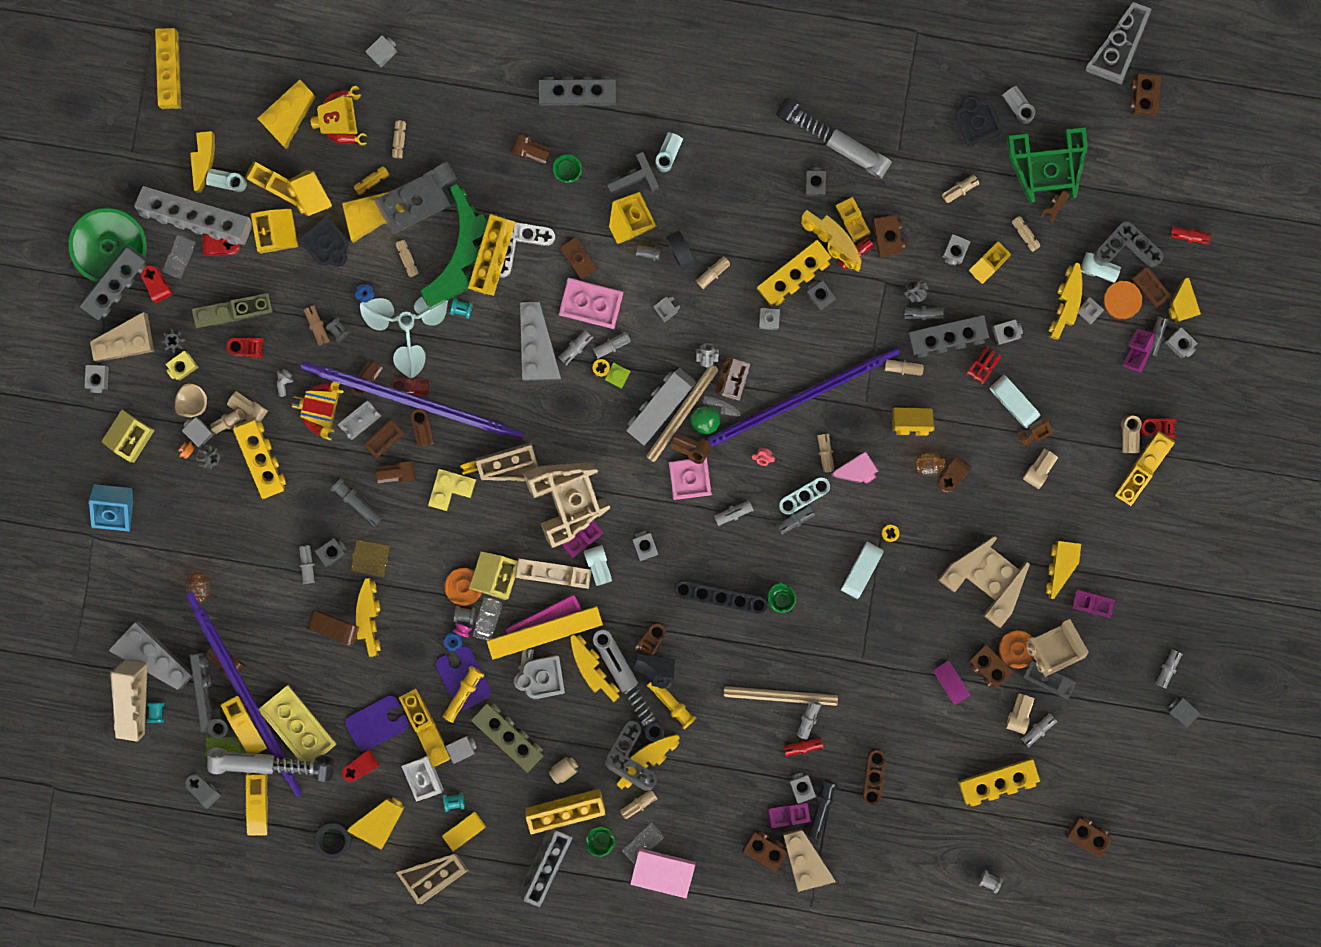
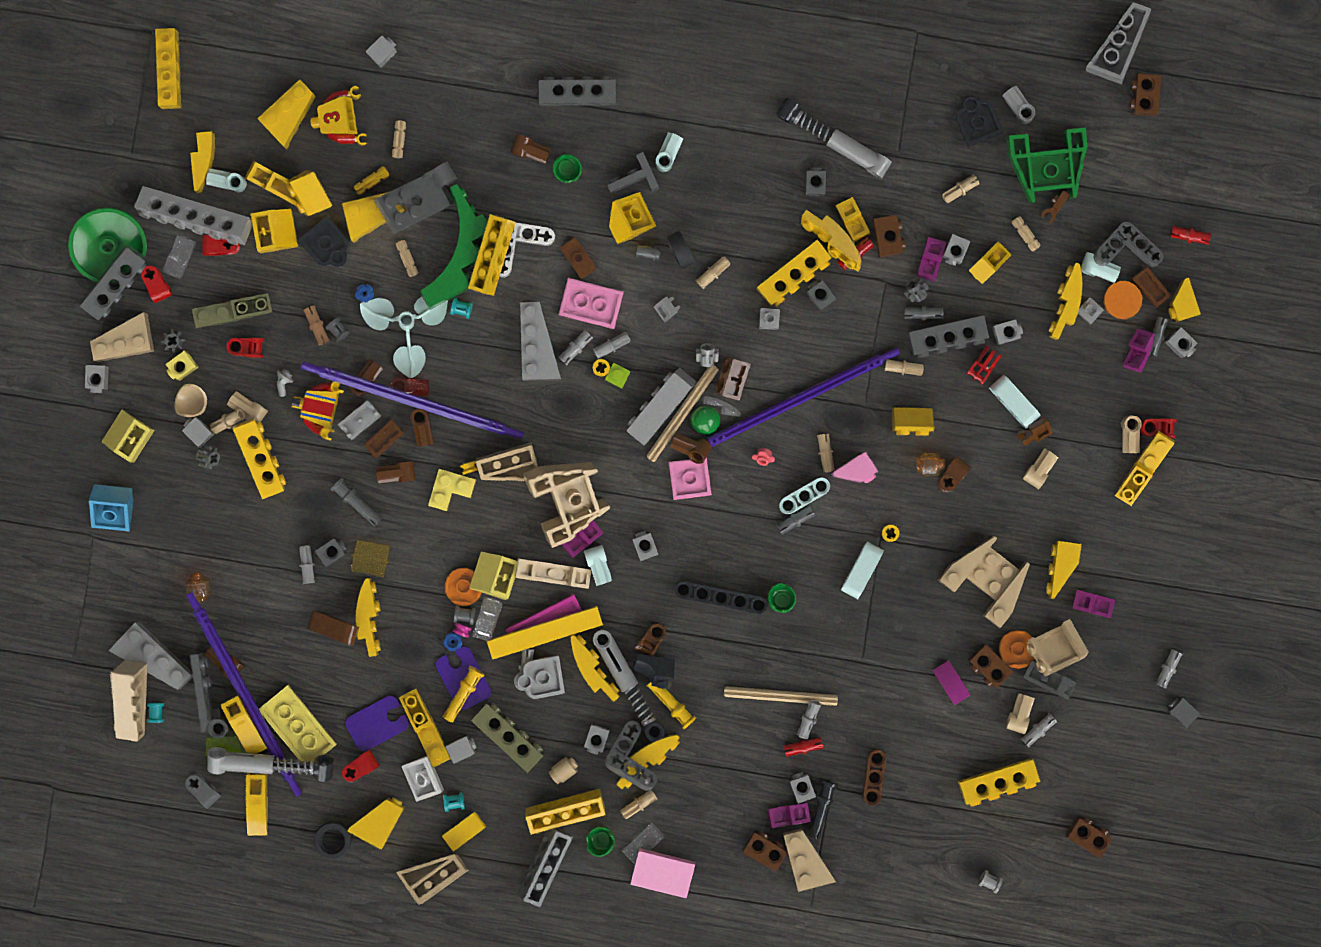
orange plate [178,441,195,459] -> none
light grey pin [714,500,754,526] -> none
none -> light grey brick [584,724,610,755]
none -> magenta slope [916,237,947,282]

